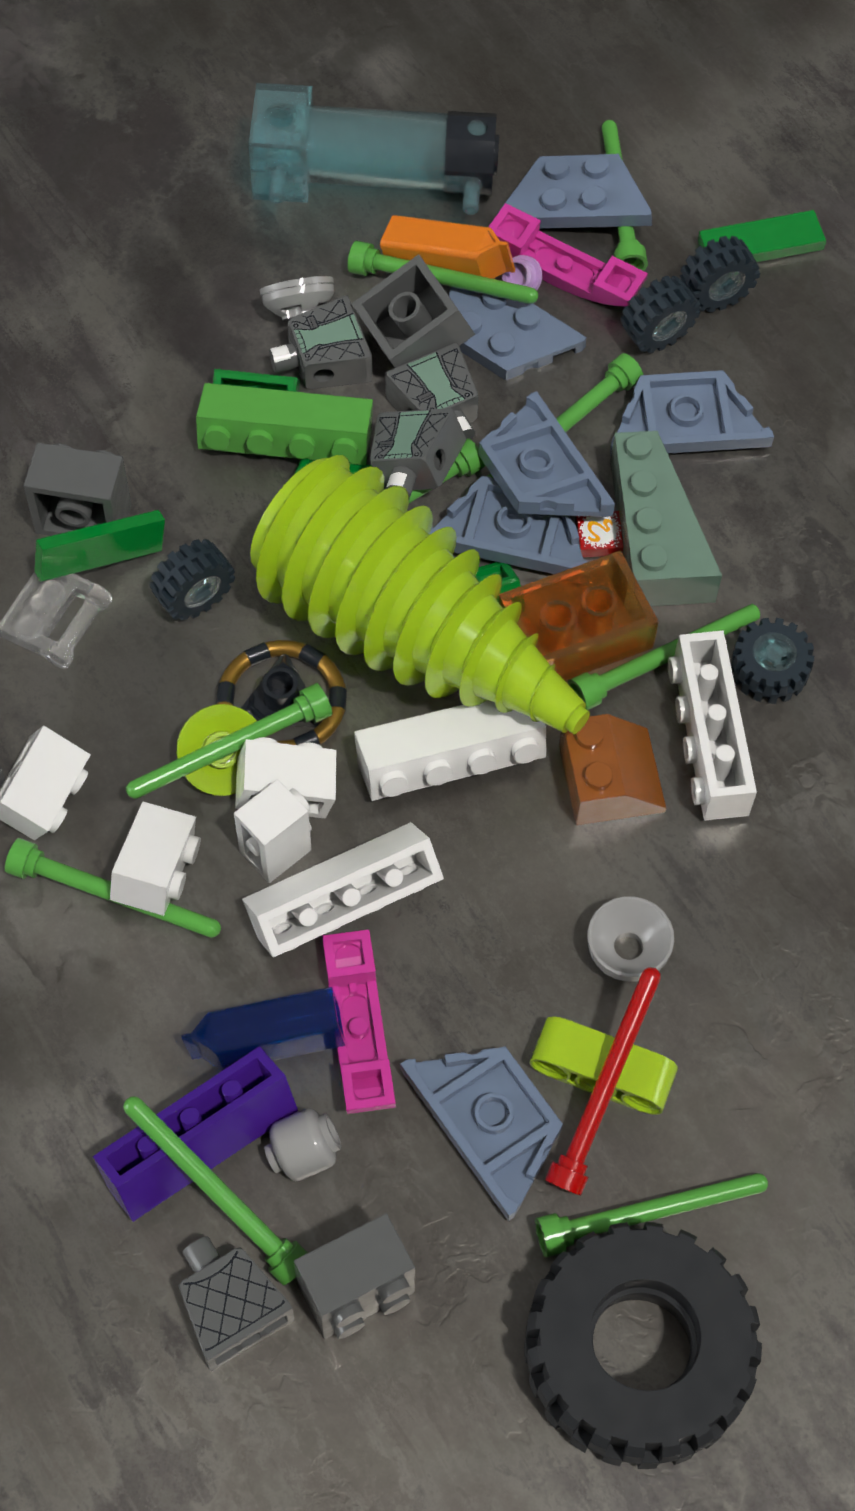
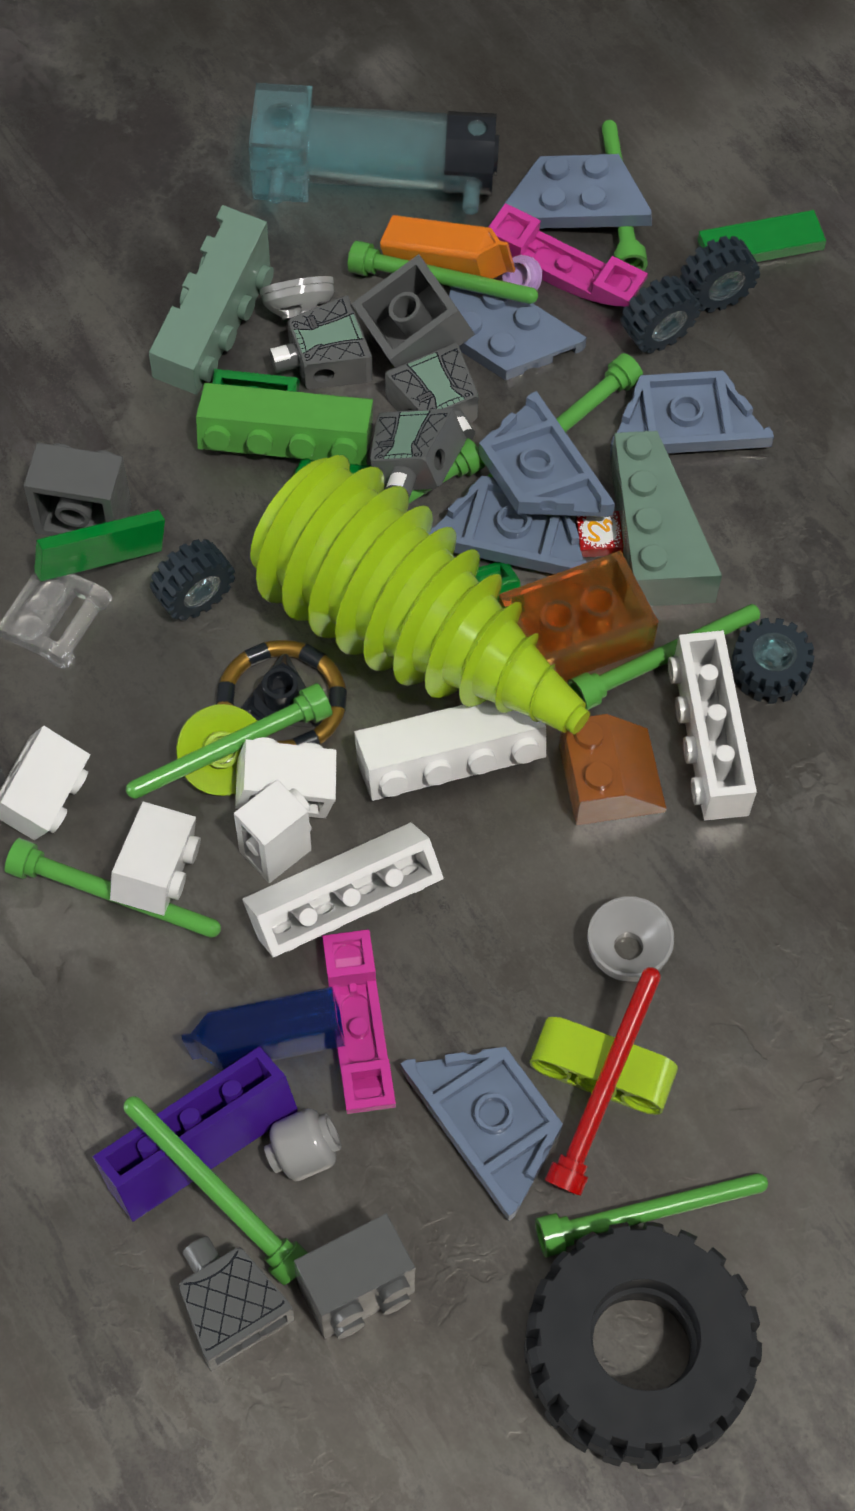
none -> sand green wedge [149,205,274,395]

